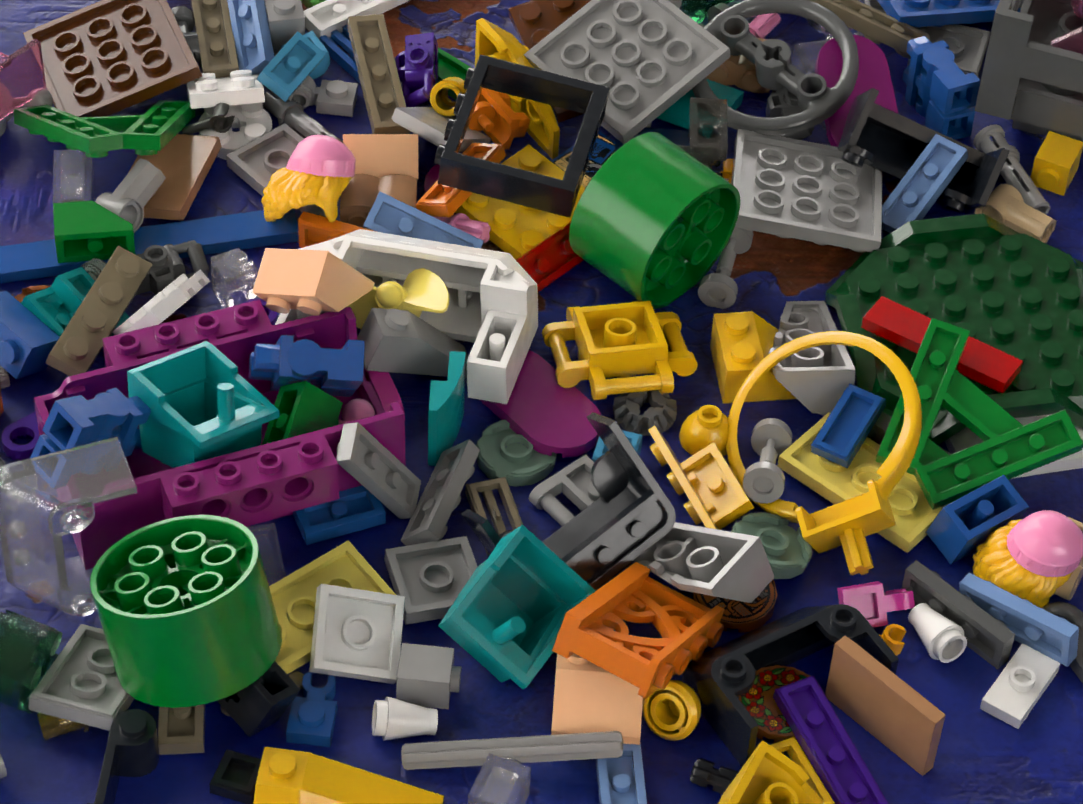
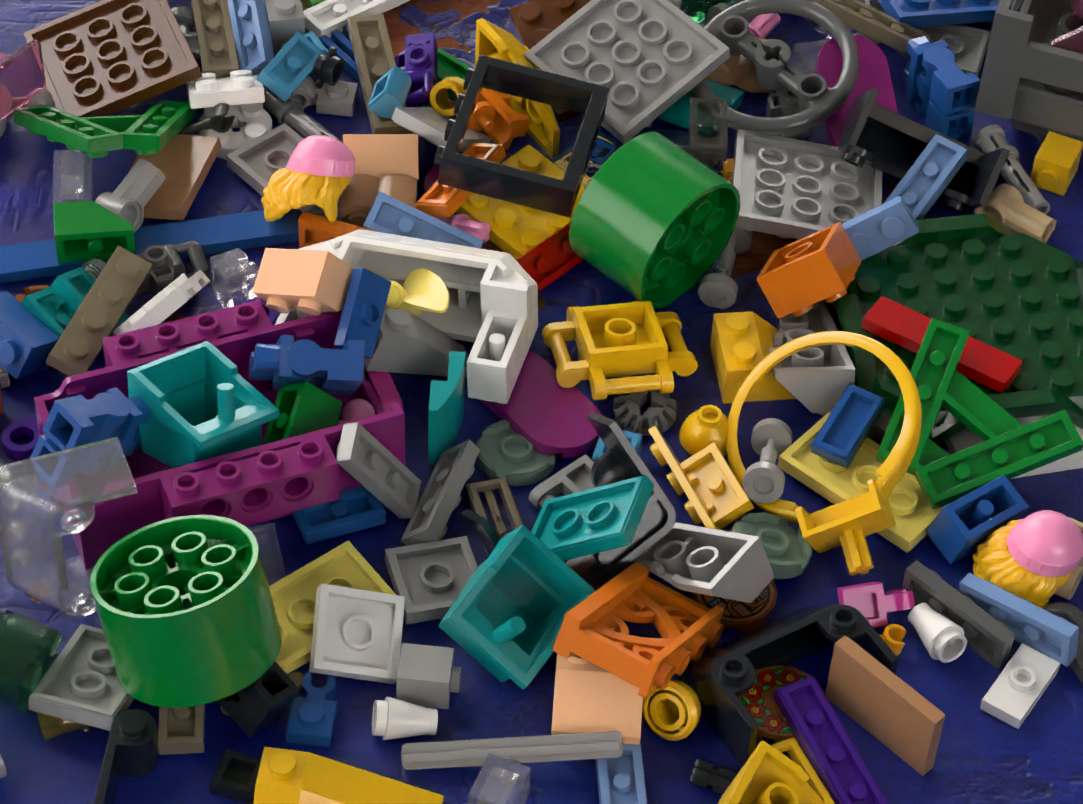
none -> black plate [313,47,344,89]
none -> blue plate [334,268,391,359]
none -> dark azure brick [368,66,412,118]
none -> teal tile [531,475,654,561]
none -> orange brick [756,222,862,319]
none -> medium blue plate [842,195,919,260]

